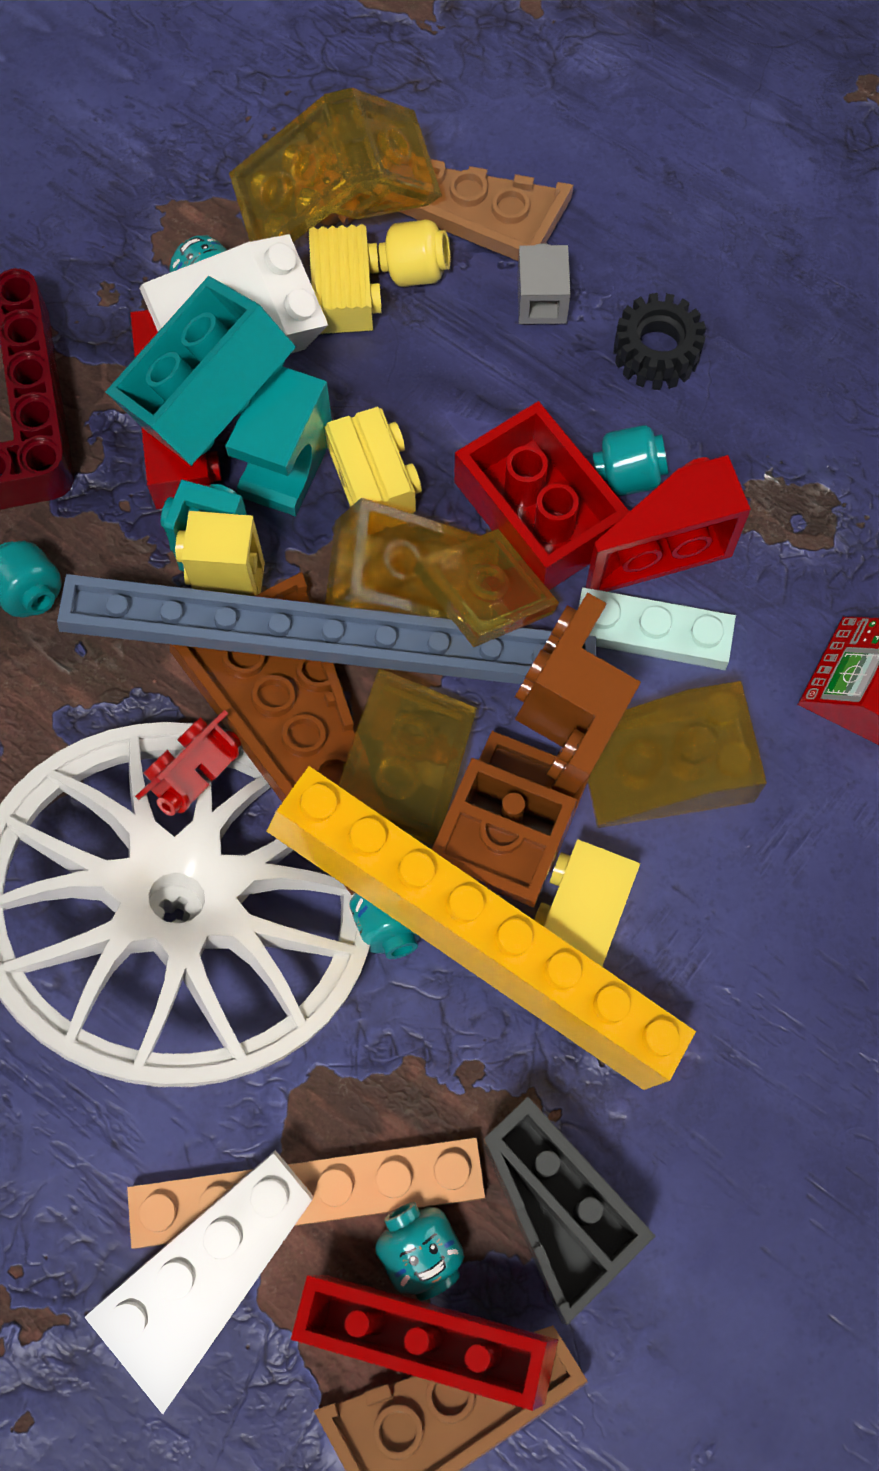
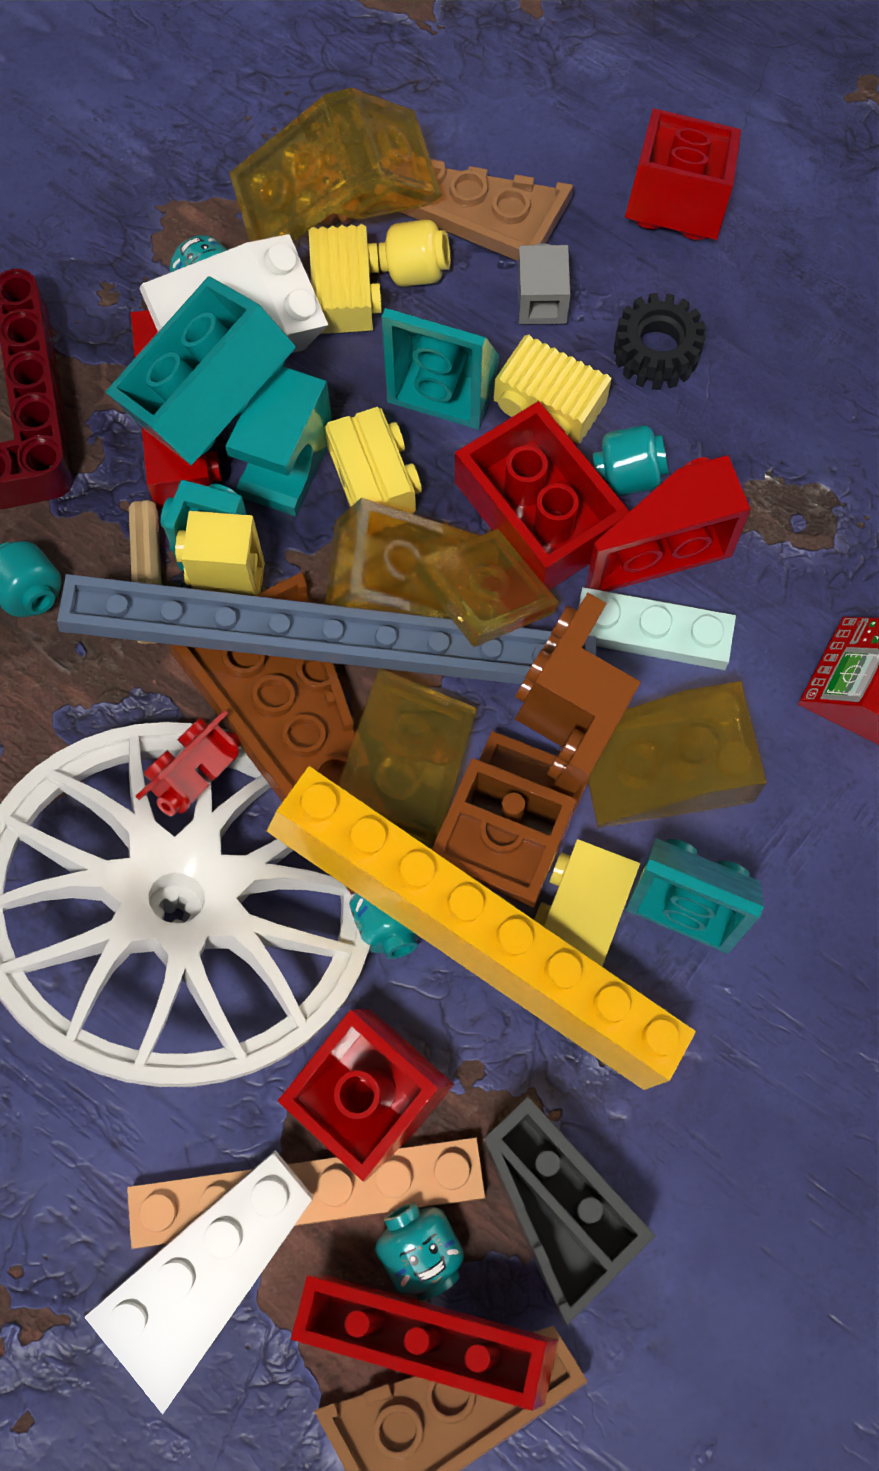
none -> tan axle [129,500,162,645]
none -> red slope [277,1009,455,1182]
none -> teal slope [382,308,499,430]
none -> light yellow brick [494,334,611,444]
none -> red slope [625,108,741,240]
none -> teal slope [625,838,764,954]

